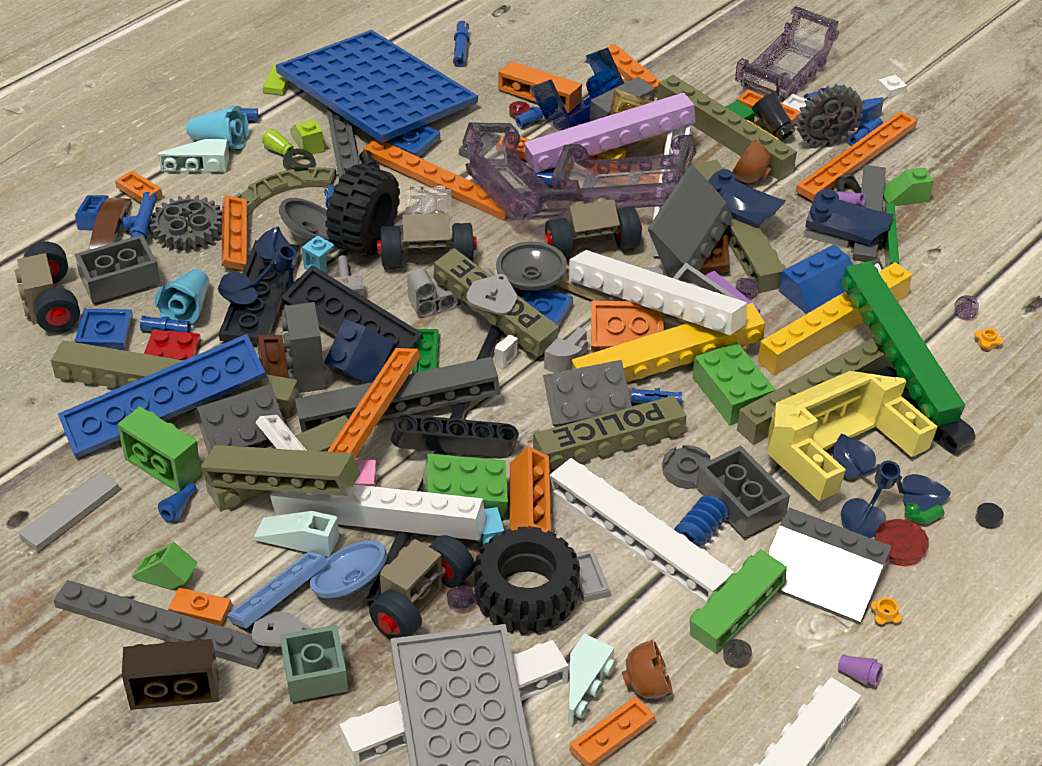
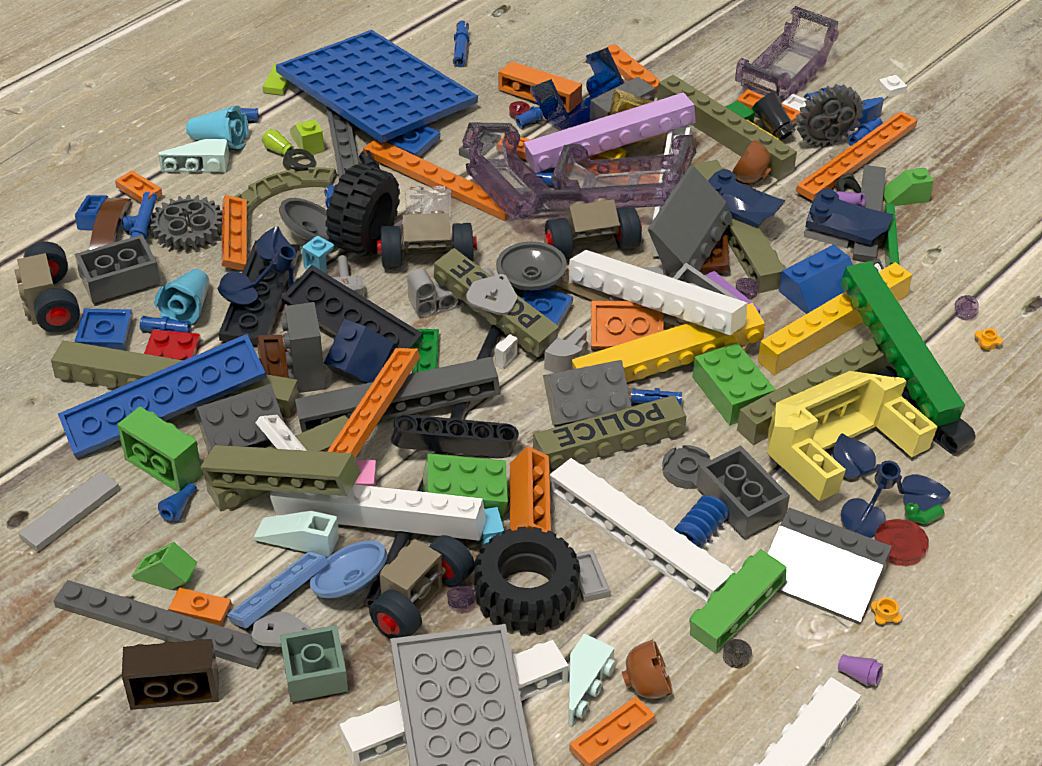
black tile [975,503,1004,529] -> none

